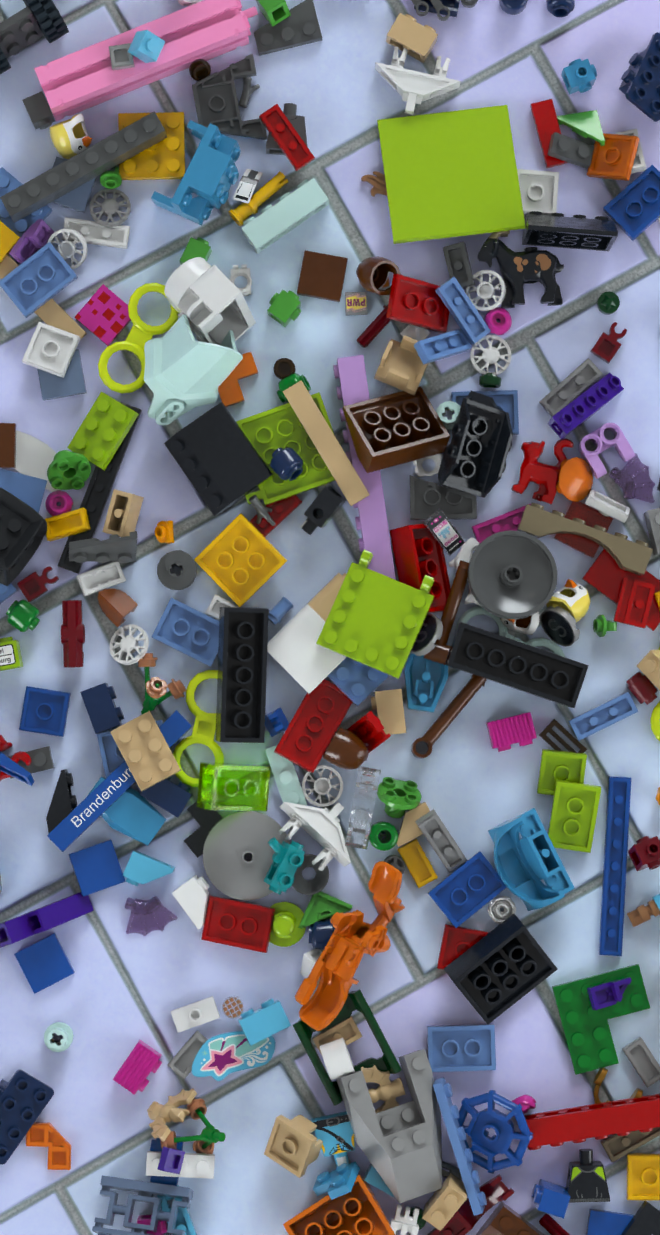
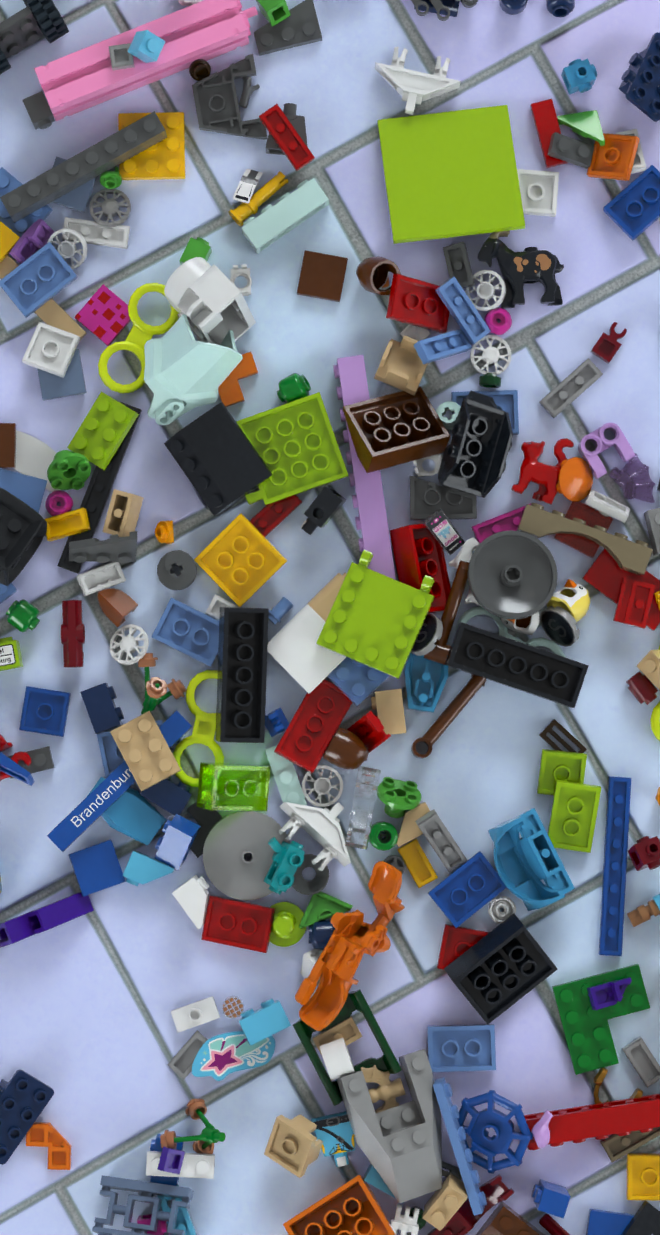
blue tile [14,933,75,994] -> none
dark red plate [17,566,59,602] -> none
light aqua piece [44,1022,74,1052] -> none
black slope [46,769,78,833] -> none
piece [49,114,92,159] -> none
dark pink brick [113,1040,162,1095] -> none
clear purple arm [124,896,177,936] -> none
tan animal [147,1089,197,1142] -> none
dark azure piece [151,120,241,226] -> none
dark grey bar [249,495,276,526] -> none
bright green brick [267,290,302,327] -> none
dark blue head [270,447,303,481] -> none
dark brown plate [274,358,296,380] -> none
tan tile [283,380,370,506] -> none
dark azure plate [313,1161,360,1200] -> none
tile [345,292,368,316] -> none
dark red axle [357,305,391,348] -> none
medium nougat piece [361,171,387,197] -> none
tan brick [386,13,438,63] -> none
dark pink brick [486,712,537,752] -> none
dark pink plate [510,1094,537,1117] -> none
black slope [522,211,618,251] -> none
dark purple slope [547,373,624,440] -> none
black torso [566,1149,610,1203] -> none
medium blue plate [568,692,638,741] -> none
bright green plate [593,615,617,637] -> none
dark green tile [597,292,620,315] -> none
none -> brick [155,814,200,870]
none -> lavender animal [531,1110,553,1148]

